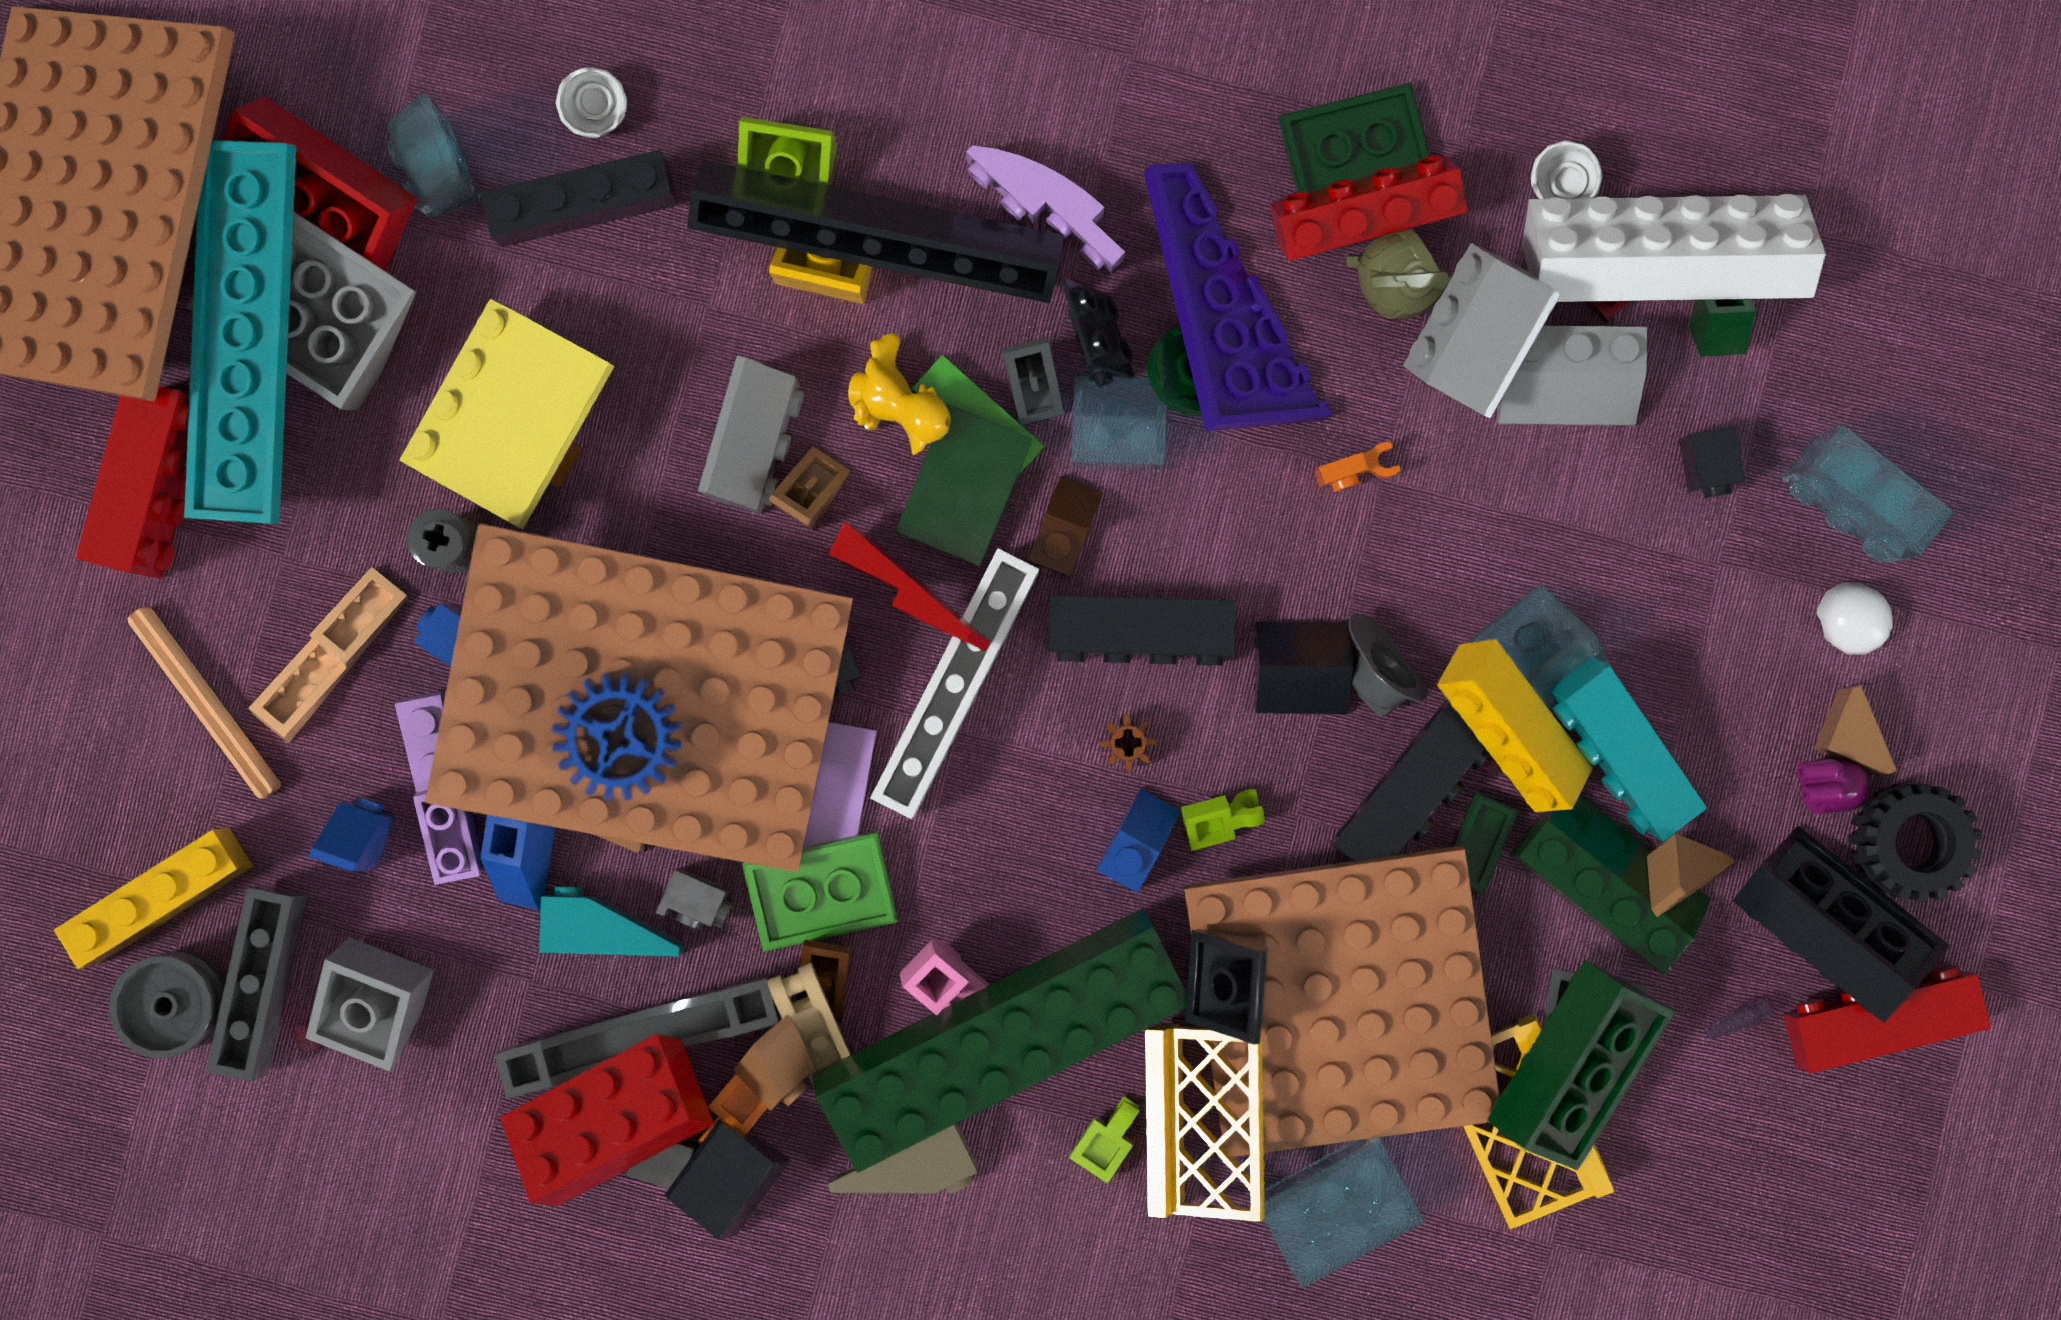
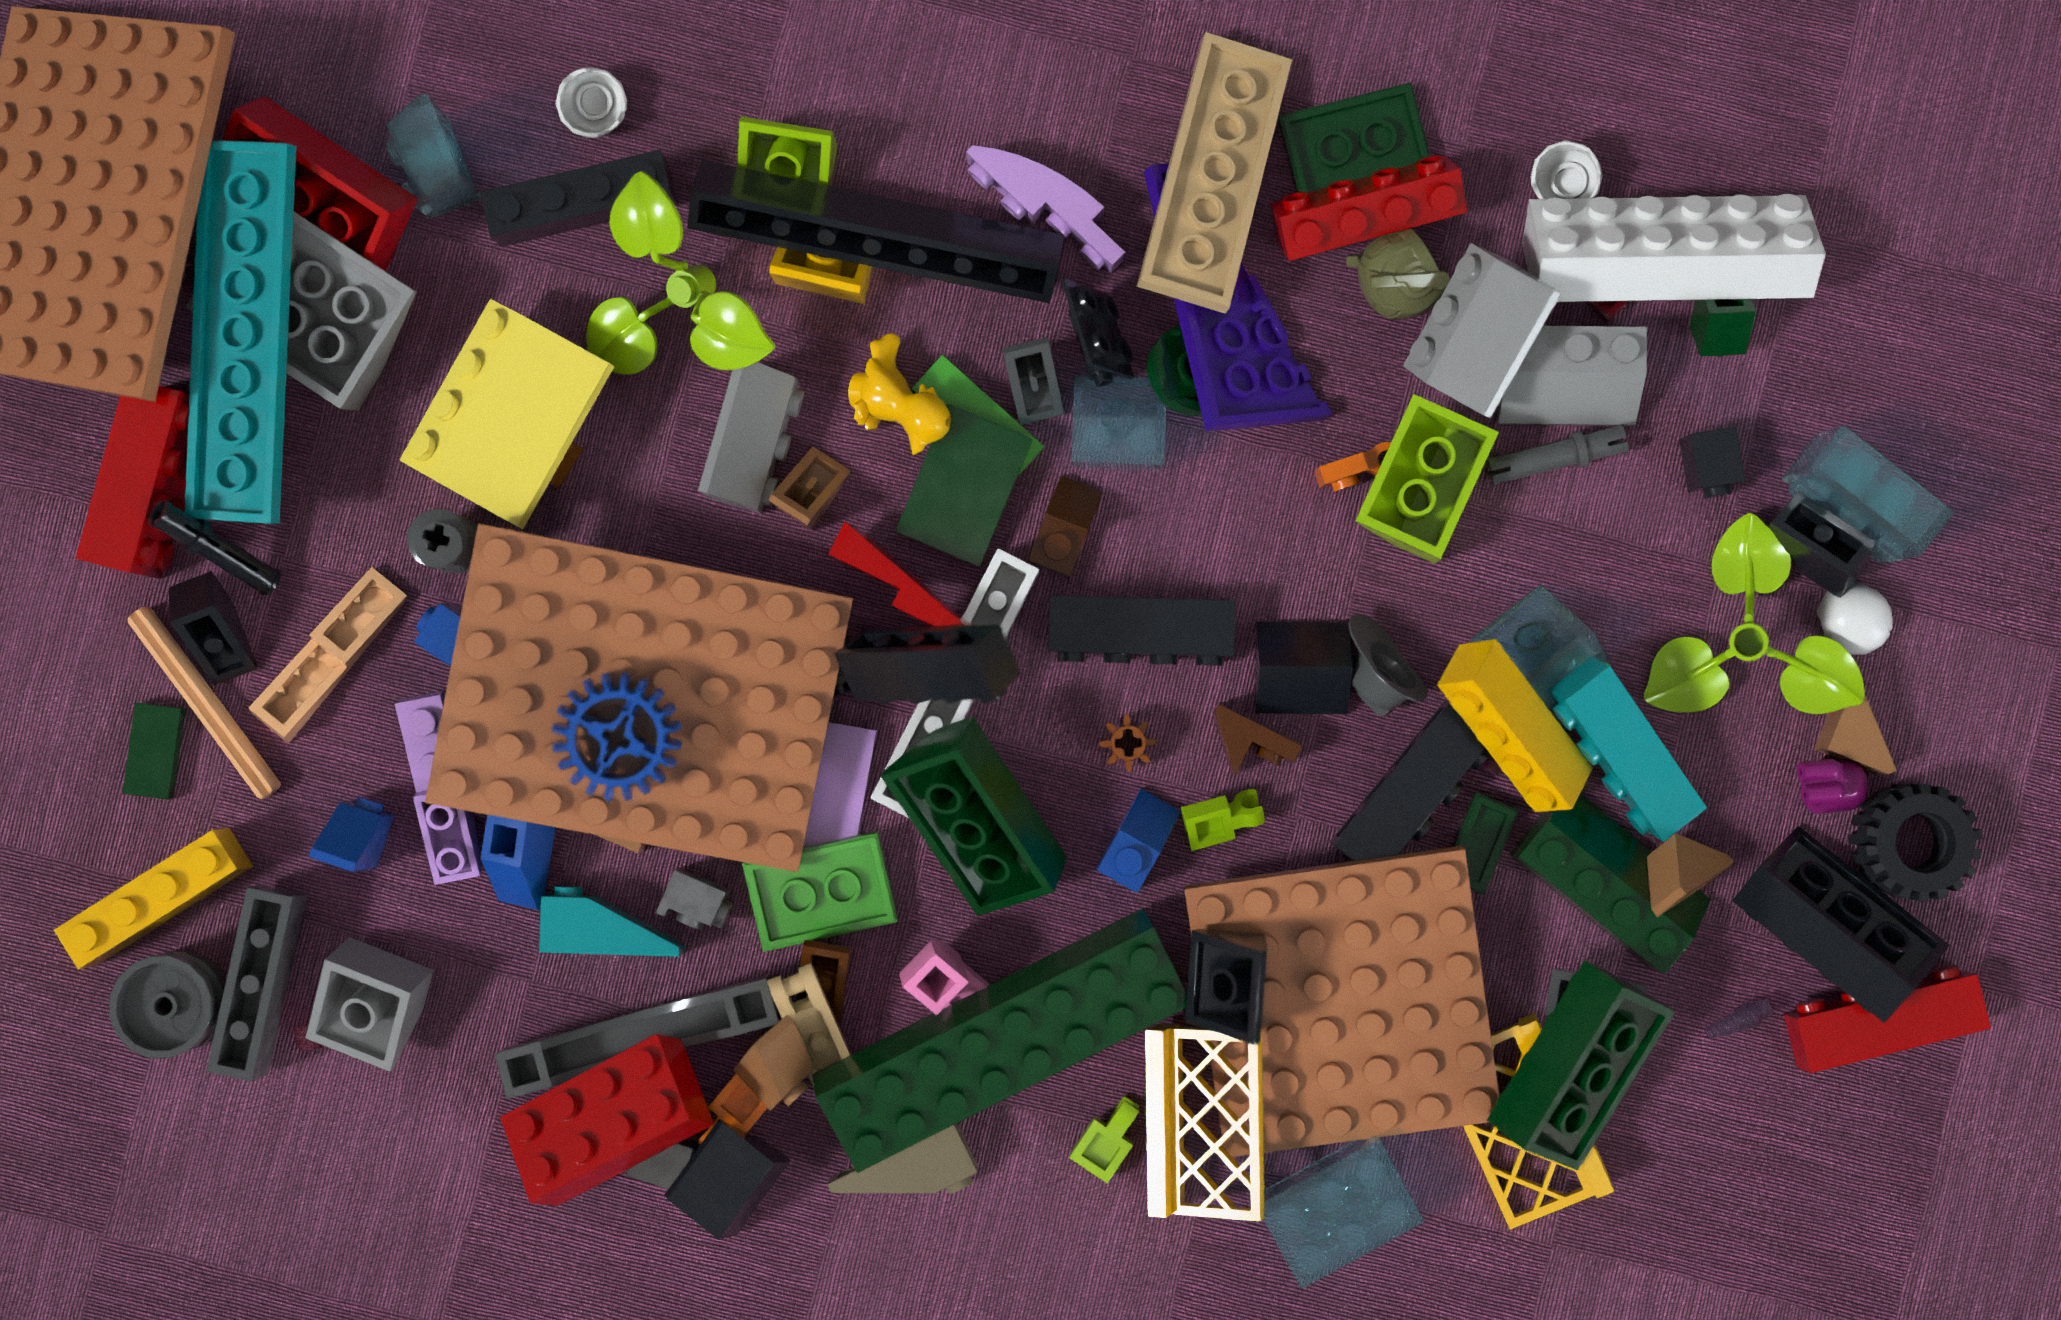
none -> dark green tile [122,703,186,800]
none -> black pin [148,500,281,596]
none -> black slope [169,571,257,685]
none -> lime plant [586,171,776,375]
none -> black brick [834,624,1021,704]
none -> dark green slope [881,716,1068,916]
none -> tan plate [1137,32,1292,313]
none -> reddish brown slope [1212,704,1302,775]
none -> lime slope [1355,394,1499,564]
none -> dark grey pin [1486,424,1629,486]
none -> lime plant [1644,513,1865,714]
none -> black slope [1769,491,1877,598]

